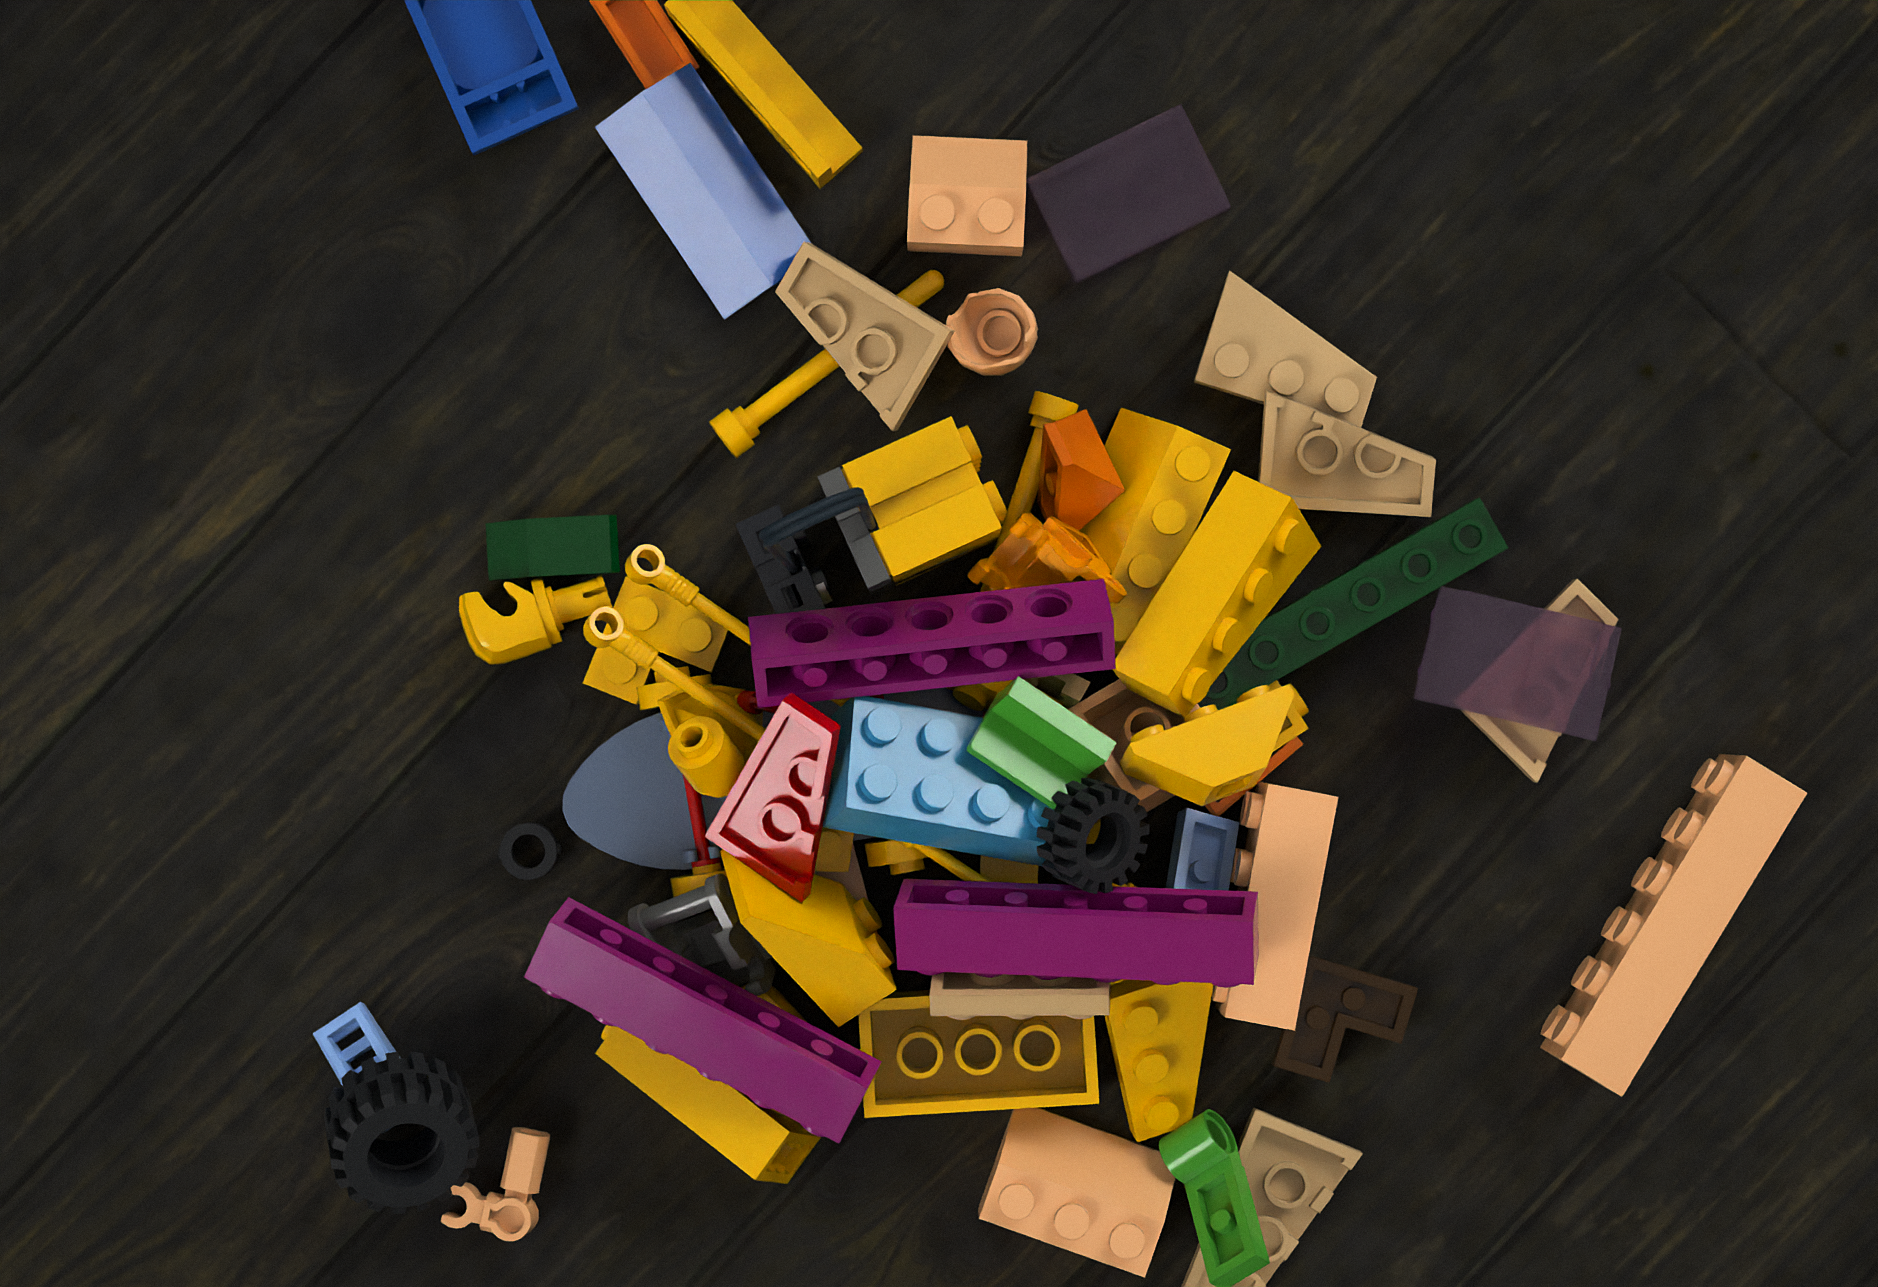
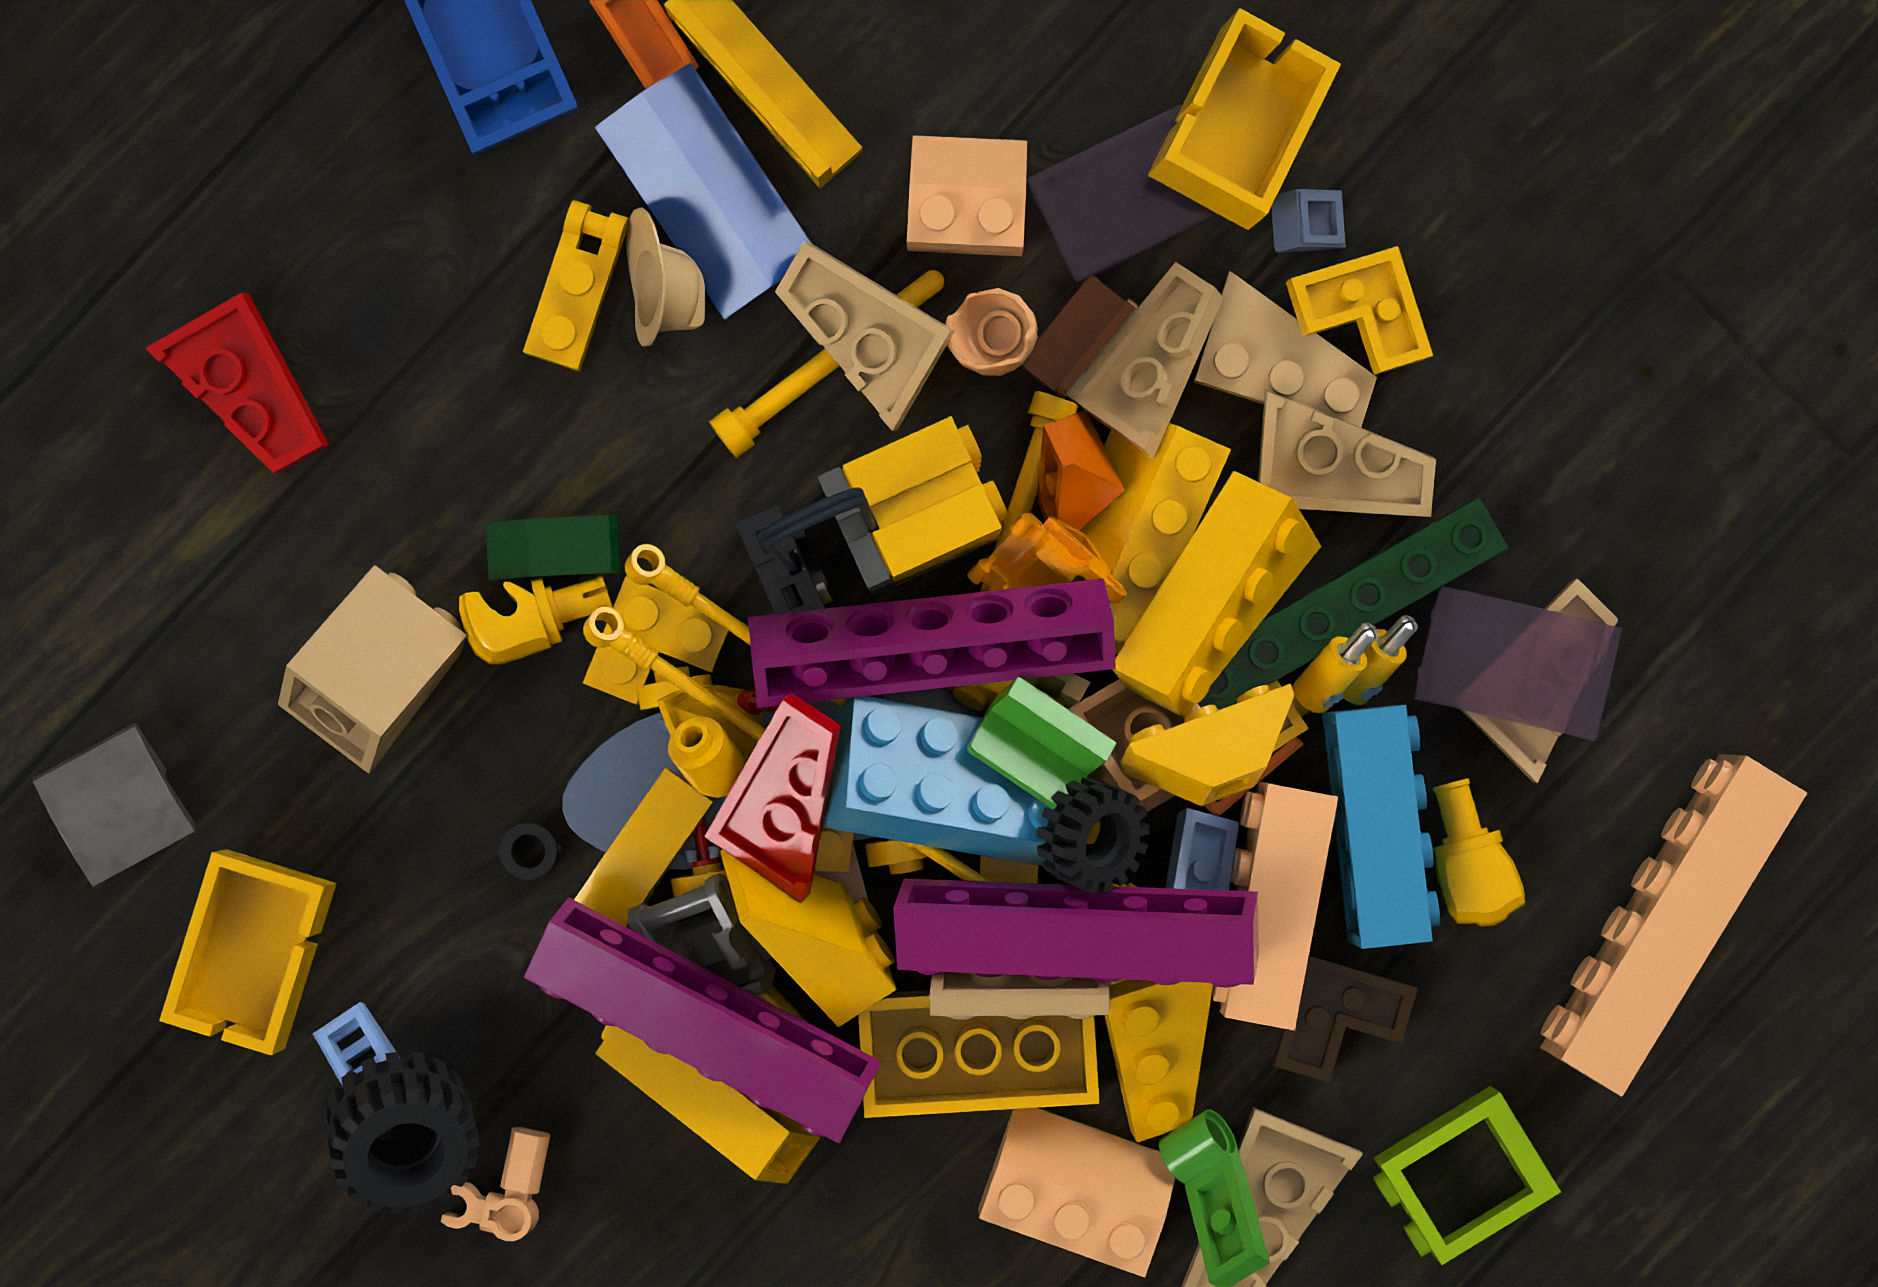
none -> flat silver slope [33,722,195,887]
none -> red wing [145,293,330,473]
none -> yellow piece [159,849,337,1056]
none -> tan slope [278,565,467,774]
none -> yellow plate [523,200,629,372]
none -> yellow slope [574,767,715,929]
none -> tan piece [626,208,705,347]
none -> reddish brown panel [1020,274,1138,399]
none -> tan wing [1067,262,1223,459]
none -> yellow piece [1148,8,1341,230]
none -> sand blue slope [1271,189,1346,252]
none -> yellow plate [1286,246,1433,375]
none -> yellow piece [1293,615,1418,713]
none -> dark azure brick [1322,705,1440,949]
none -> lime window [1373,1086,1561,1265]
none -> yellow piece [1433,778,1525,927]

